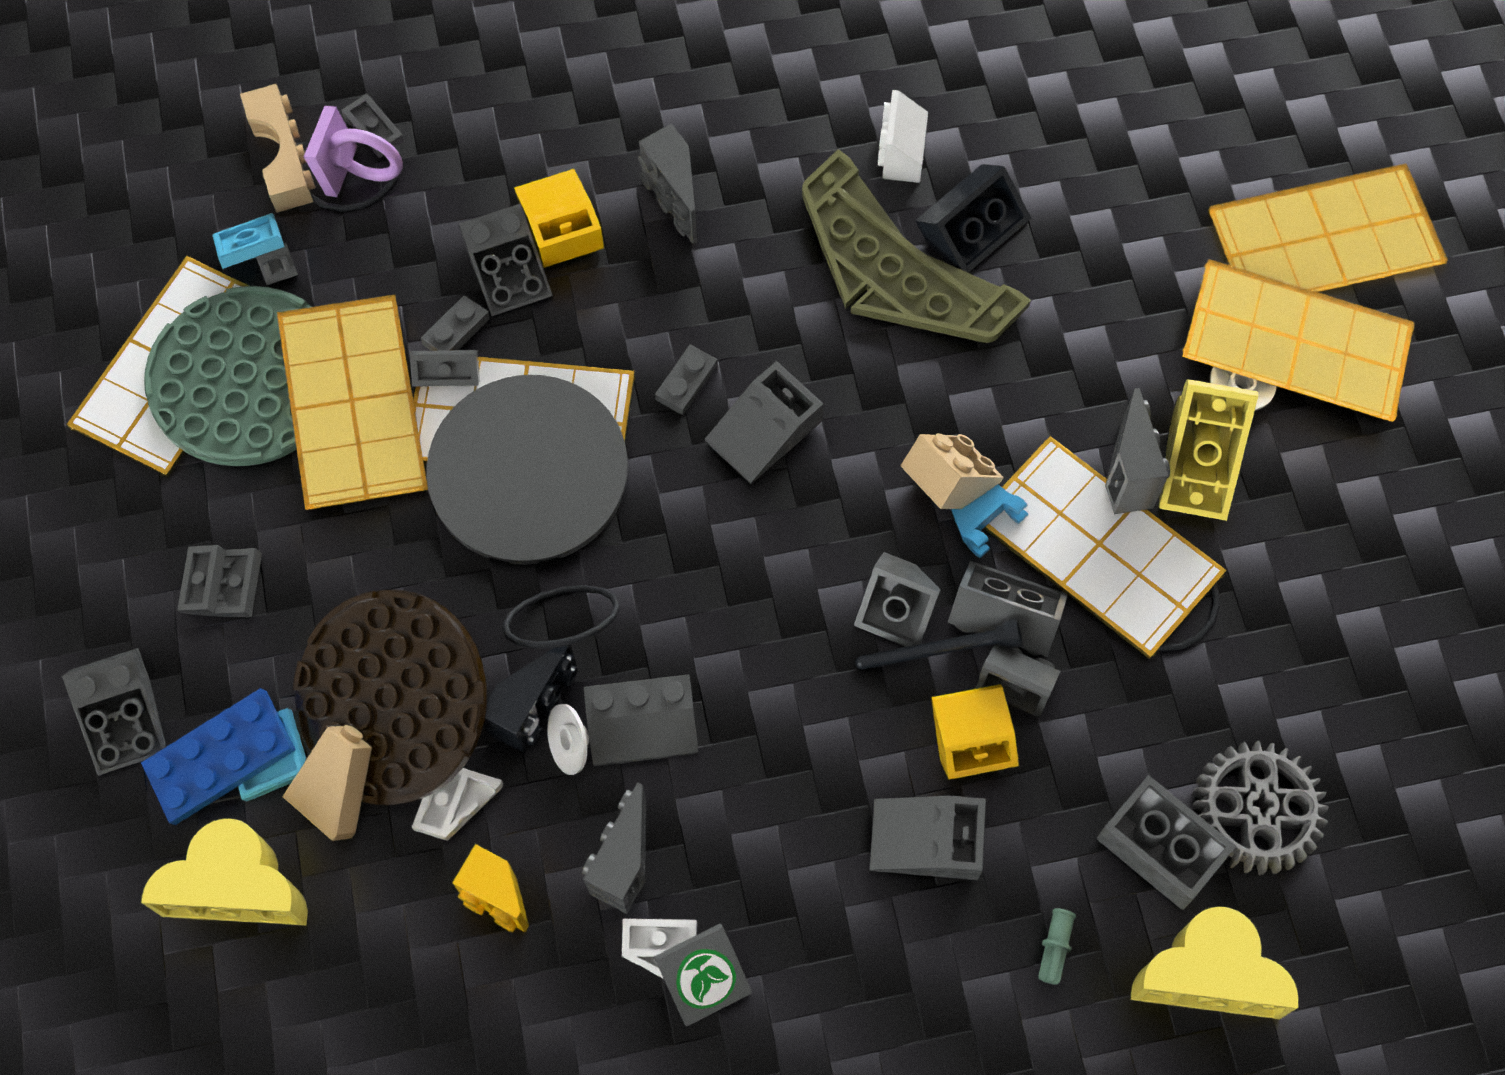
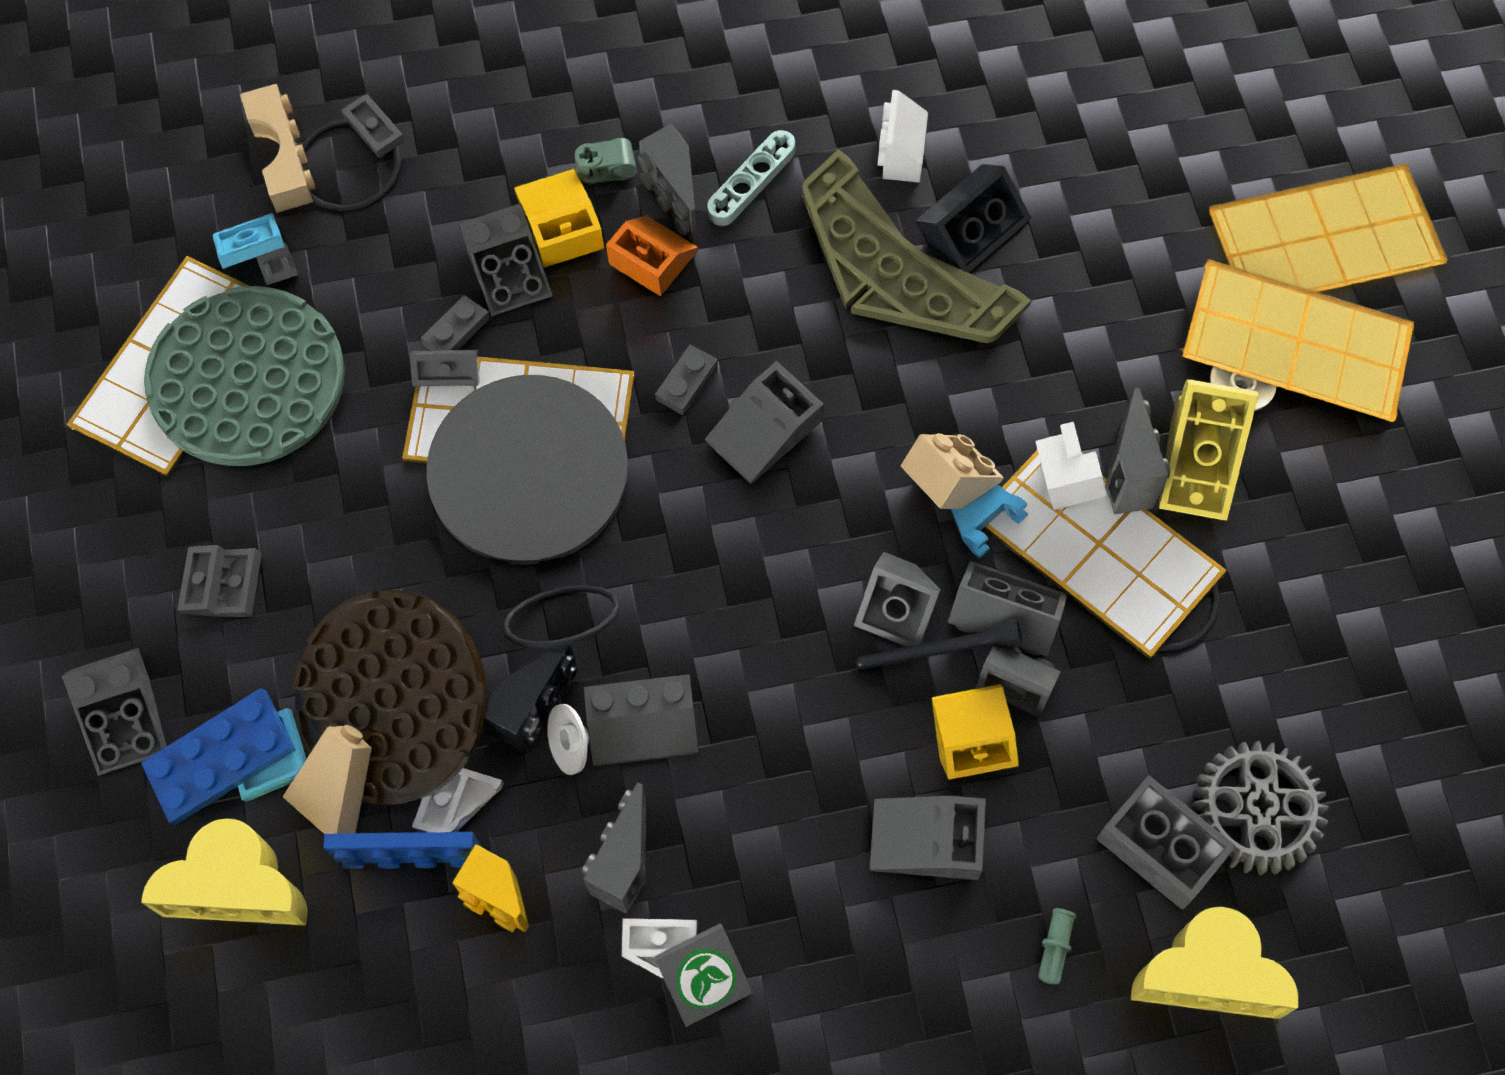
clear yellow piece [277,295,428,510] -> none
lavender tile [304,106,403,197] -> none
none -> blue plate [324,832,482,869]
none -> sand green piece [575,138,637,185]
none -> orange slope [606,215,698,297]
none -> light aqua beam [707,130,795,226]
none -> white plate [1036,422,1107,510]

